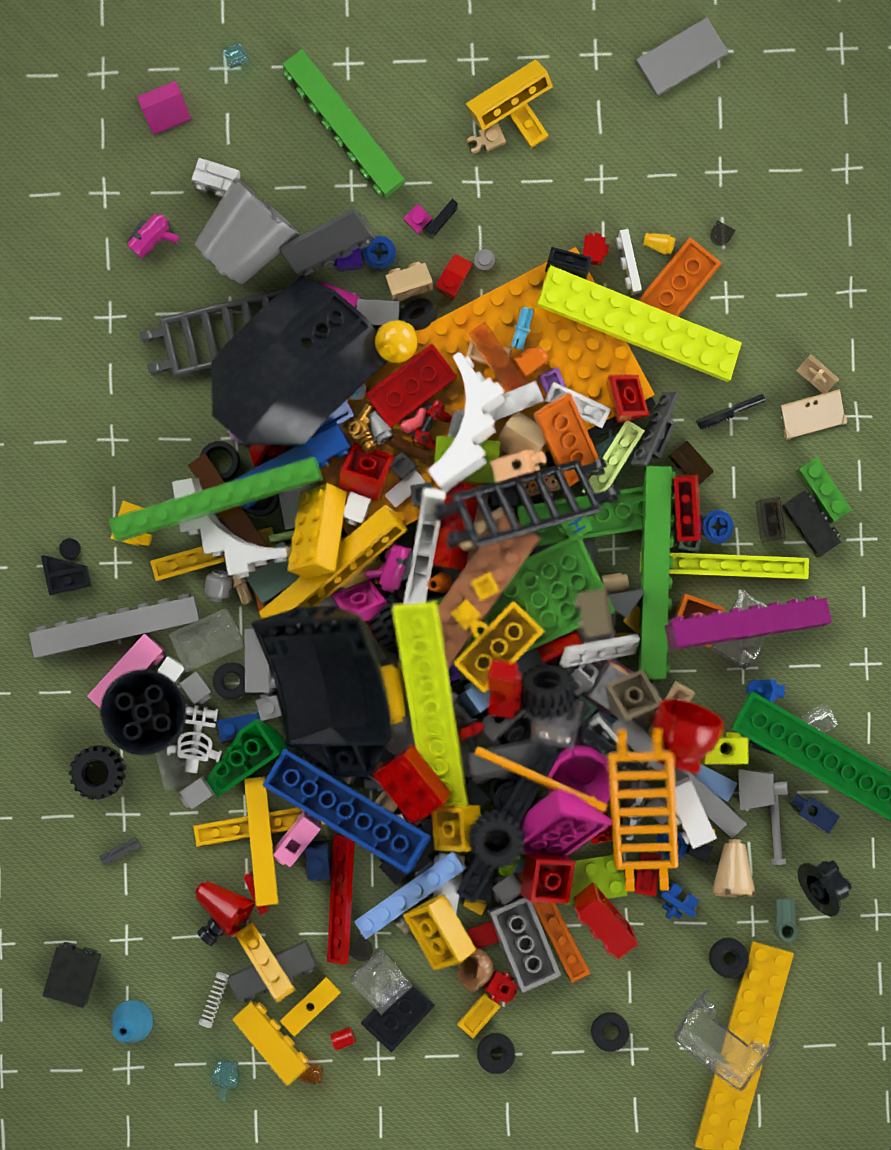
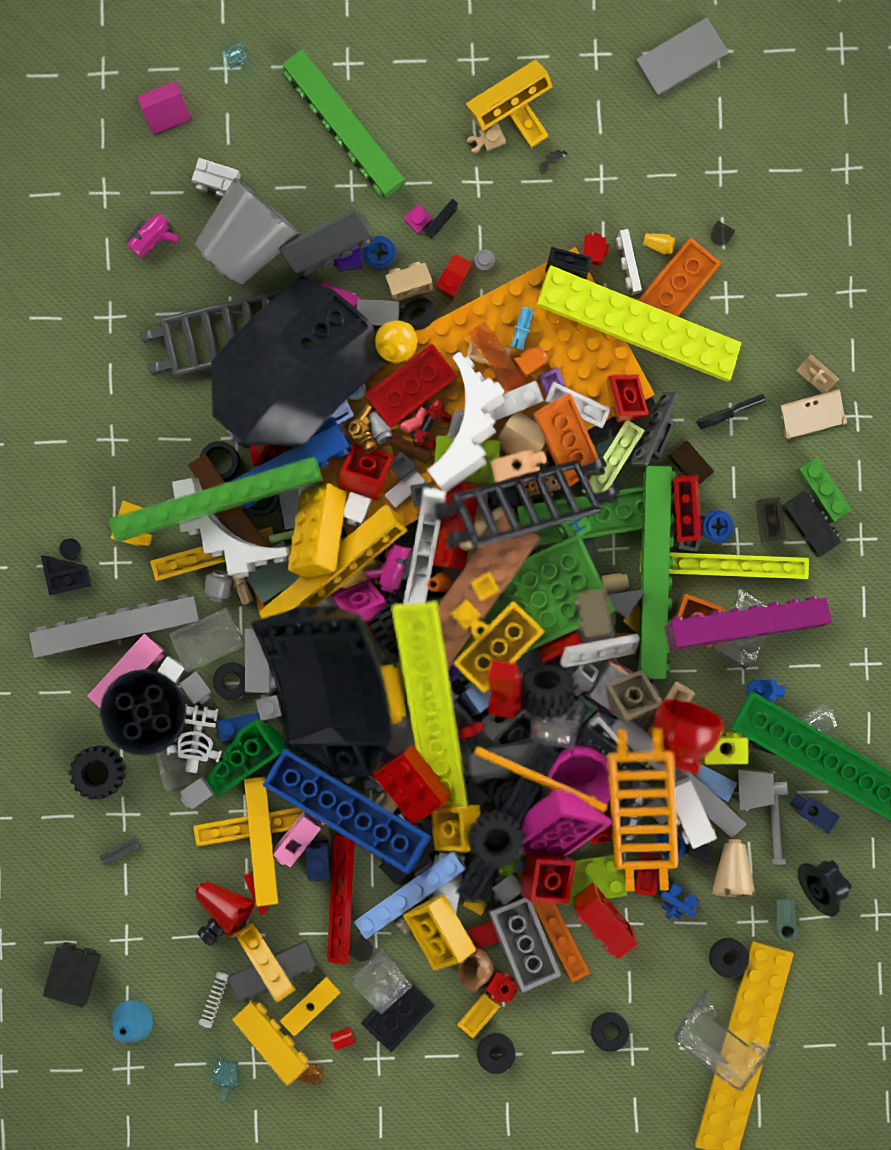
none -> clear smoke piece [539,150,567,174]

